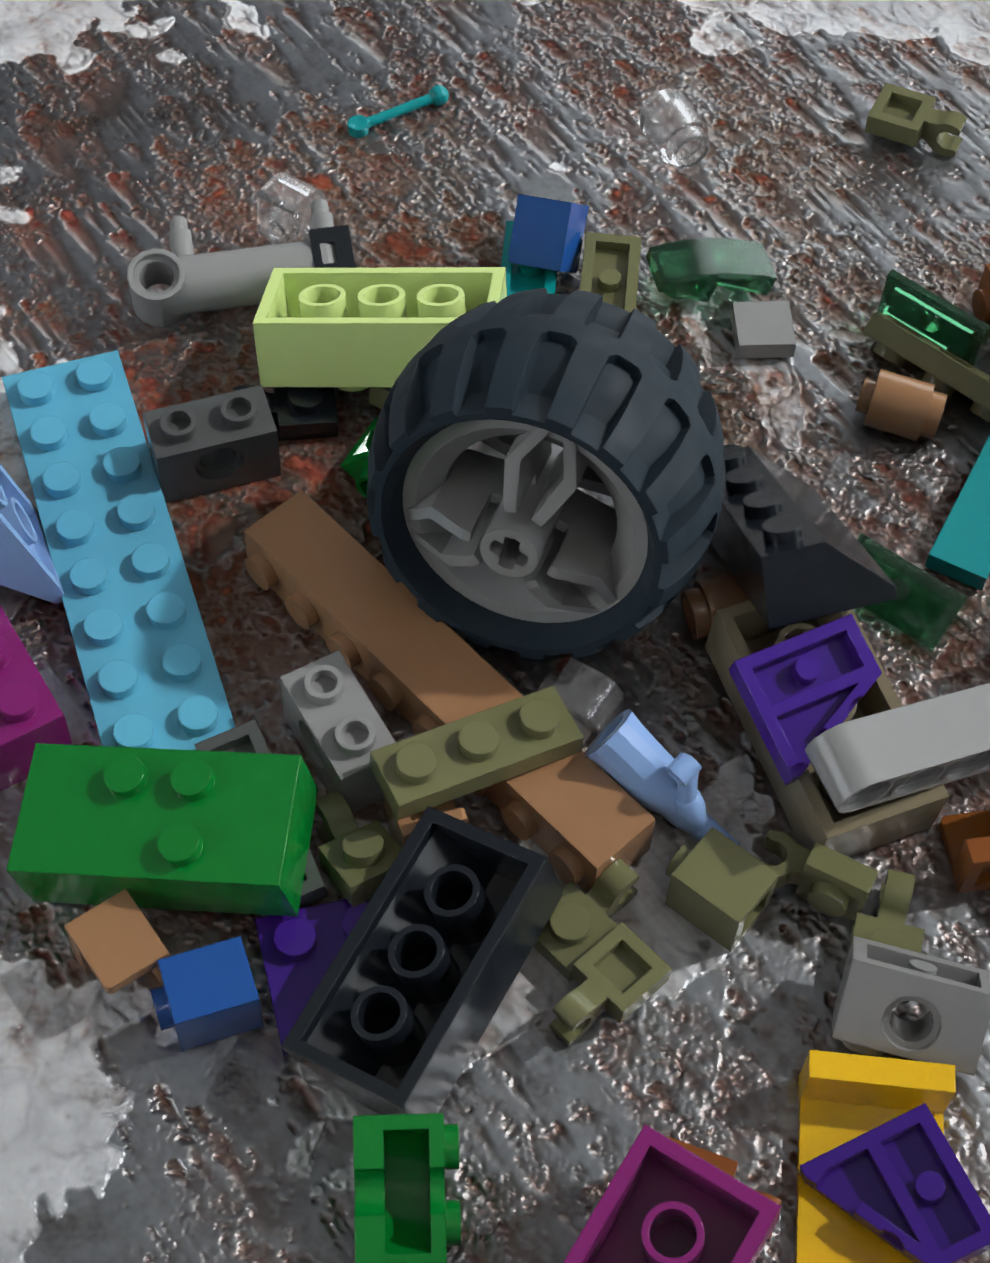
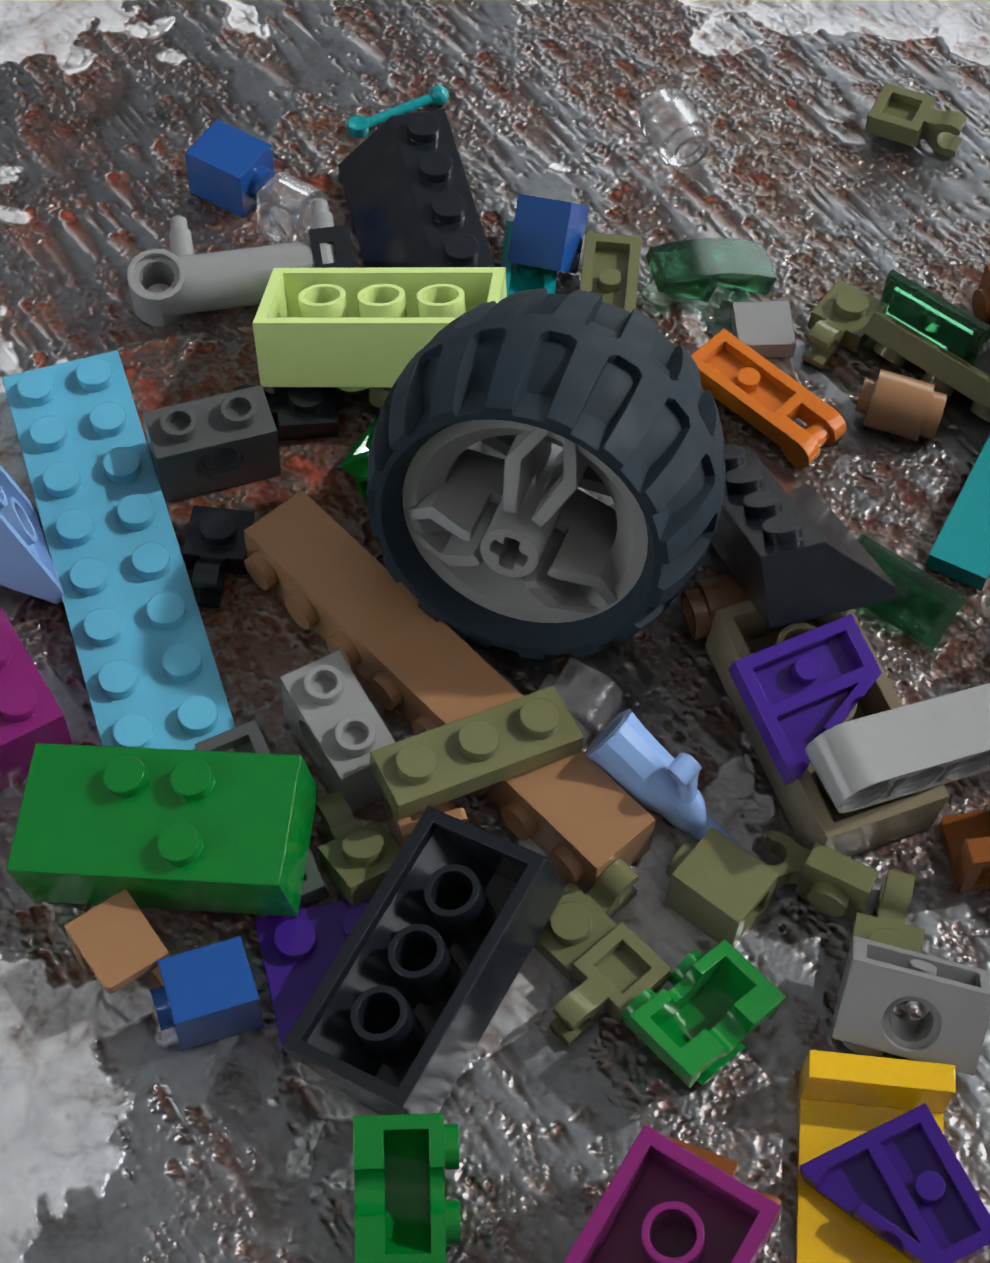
none -> black plate [182,505,255,608]
none -> blue brick [185,119,277,218]
none -> black slope [338,108,495,268]
none -> green cylinder [621,939,786,1088]
none -> orange plate [690,329,847,468]
none -> olive plate [802,279,888,370]

